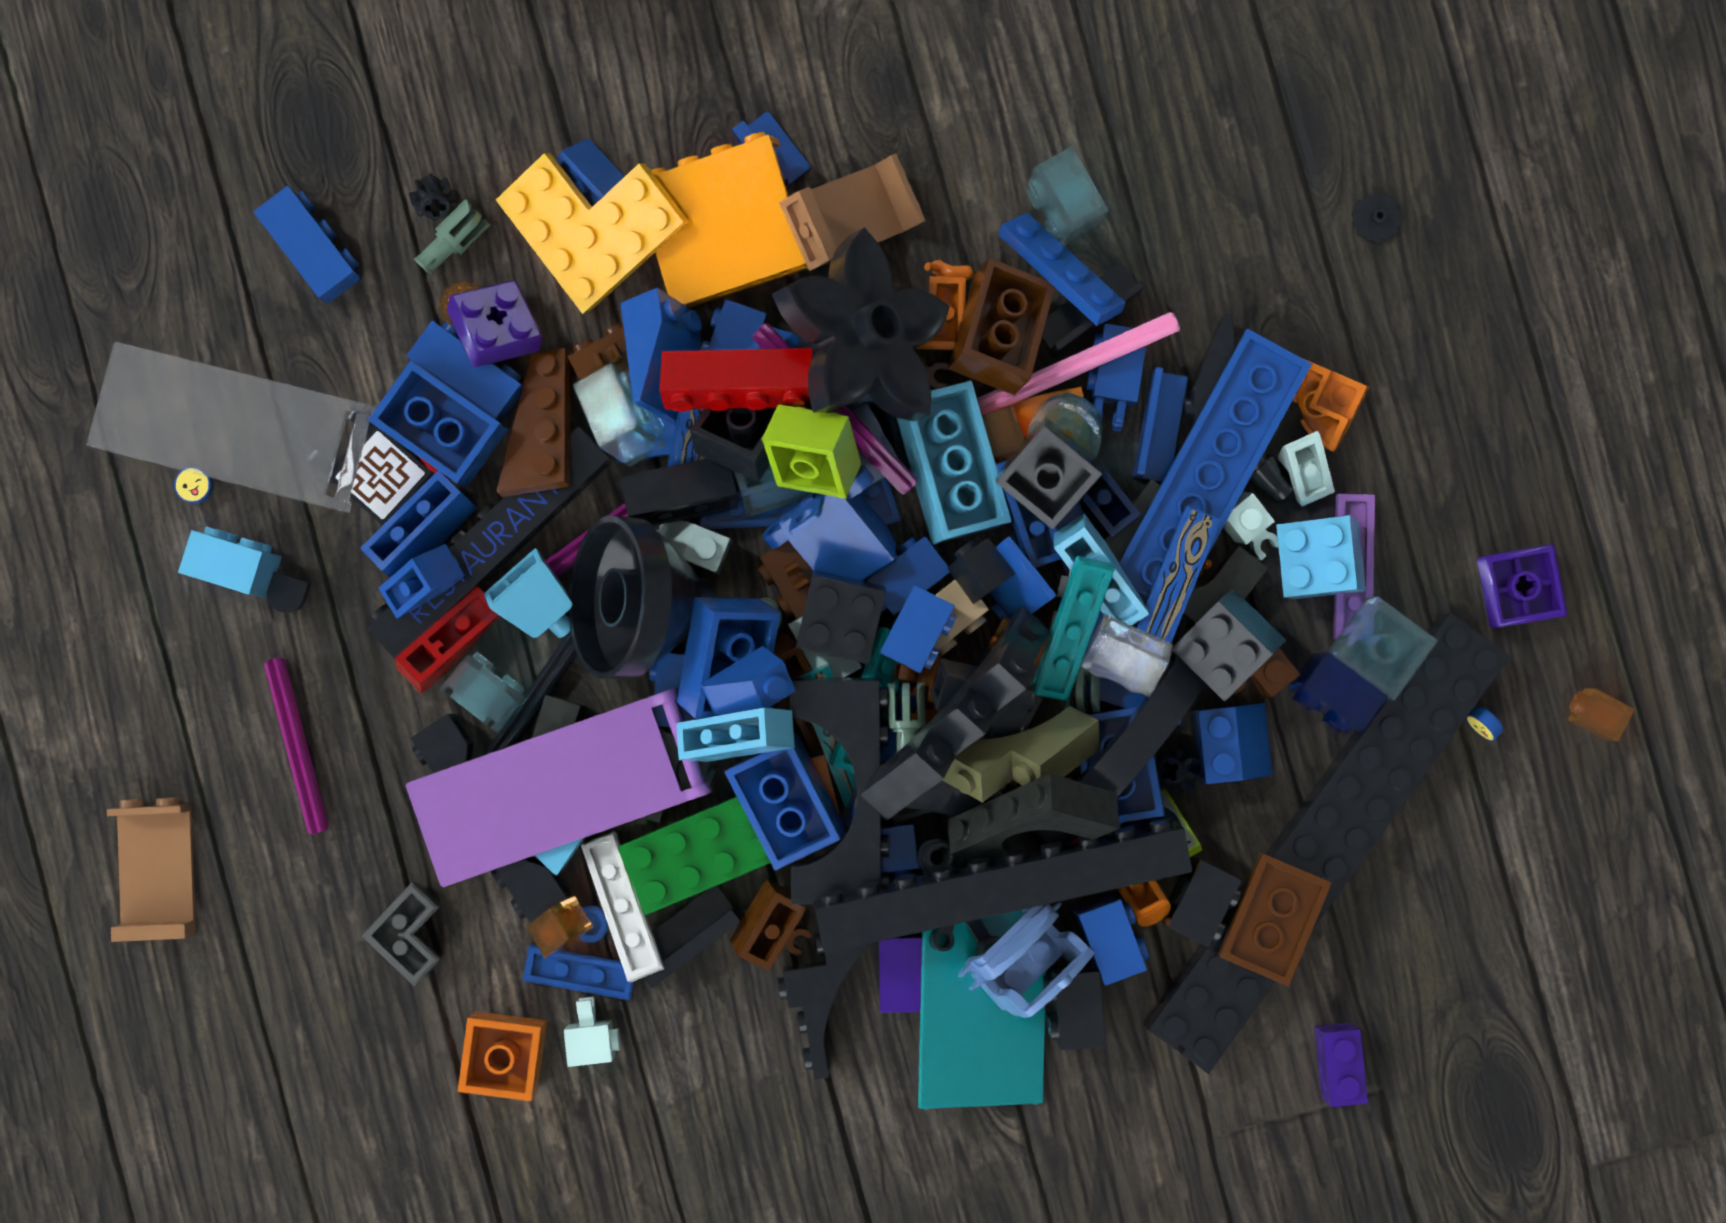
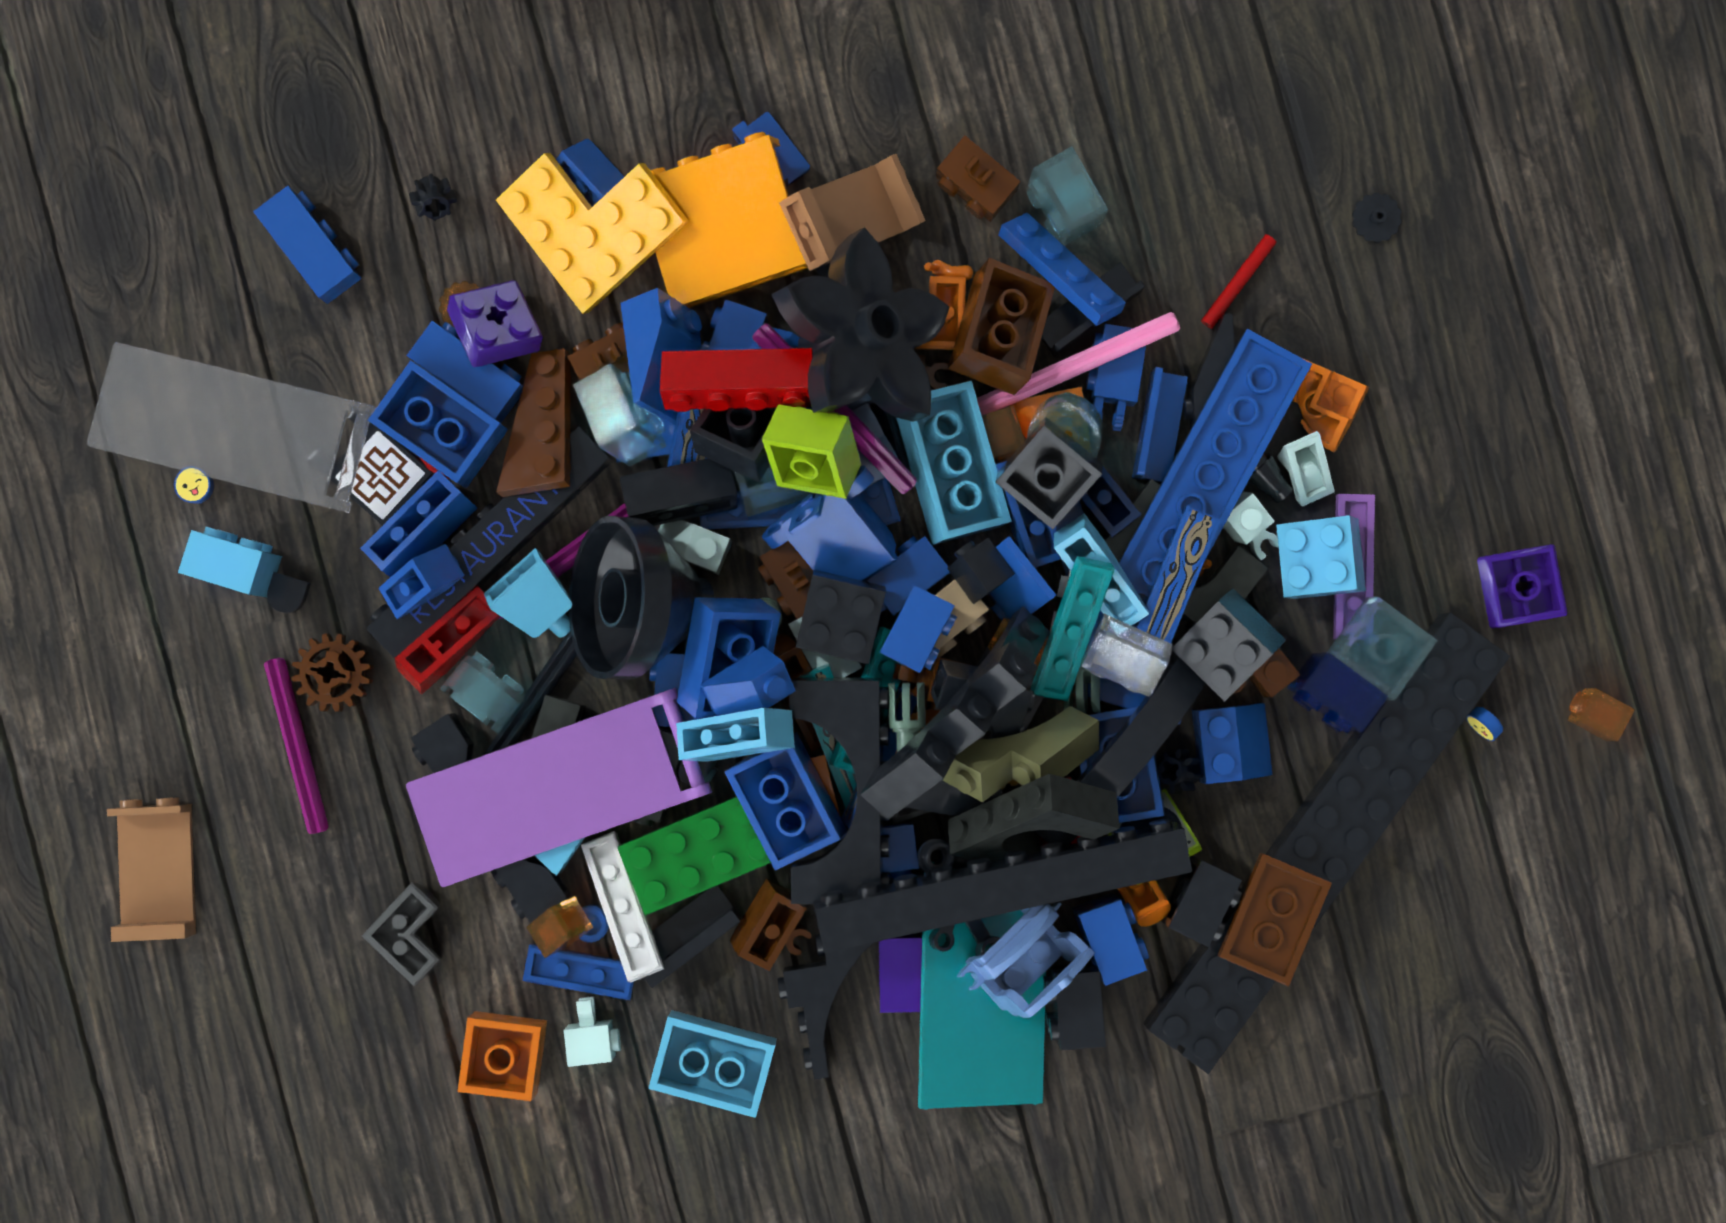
sand green arm [414,199,491,276] -> none
dark purple brick [1314,1023,1368,1107] -> none
none -> reddish brown gear [291,633,374,712]
none -> medium azure brick [648,1010,777,1118]
none -> reddish brown brick [936,135,1021,222]
none -> red bar [1201,234,1277,329]

